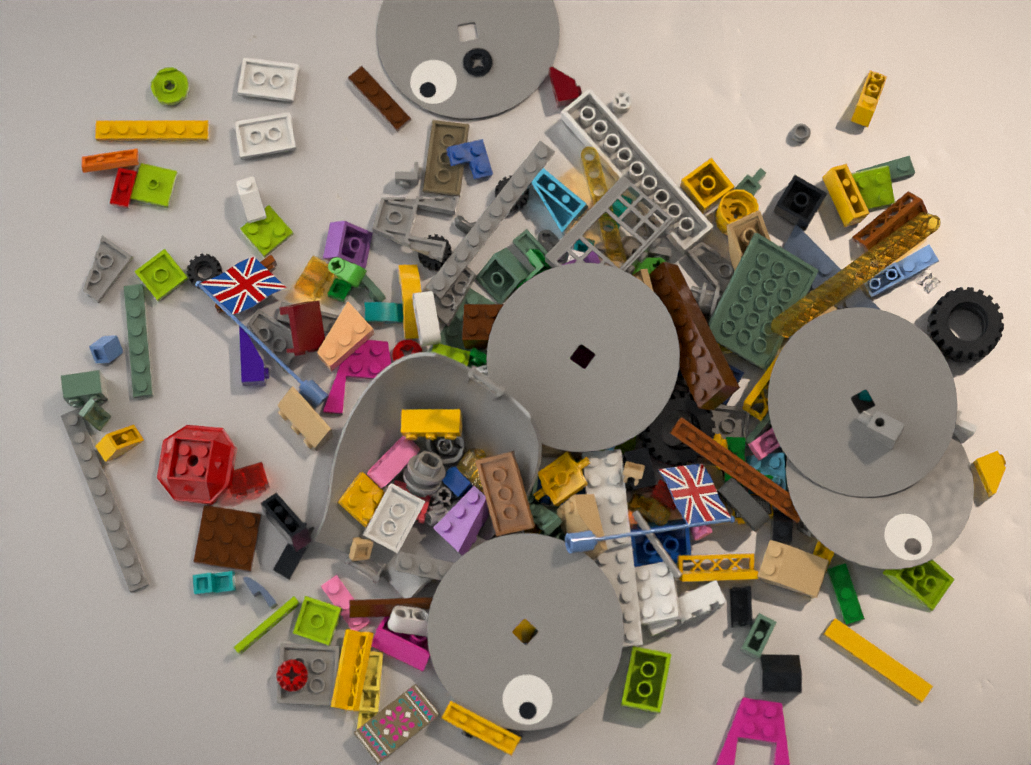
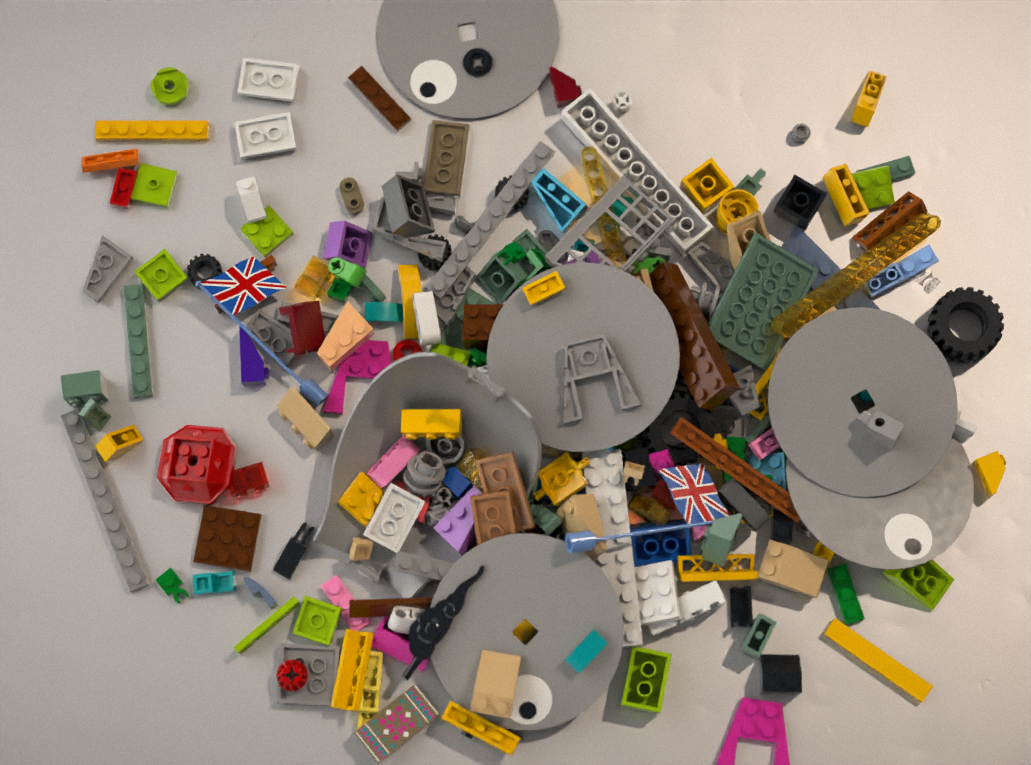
medium blue panel [89,335,123,363] -> none
black brick [261,492,312,552] -> none
blue plate [446,139,493,180] -> none
light grey bar [632,510,682,579] -> none
none -> green plate [156,568,189,604]
none -> dark tan plate [339,178,364,215]
none -> dark grey slope [382,174,435,238]
none -> black piece [402,565,484,681]
none -> medium nougat plate [470,490,517,545]
none -> tan slope [470,649,521,718]
none -> green plate [496,241,527,265]
none -> yellow plate [522,271,566,306]
none -> light grey wing [564,334,641,424]
none -> teal slope [565,629,608,674]
none -> dark pink plate [649,449,674,473]
none -> sand green slope [700,514,743,567]
none -> light grey wing [728,365,760,415]

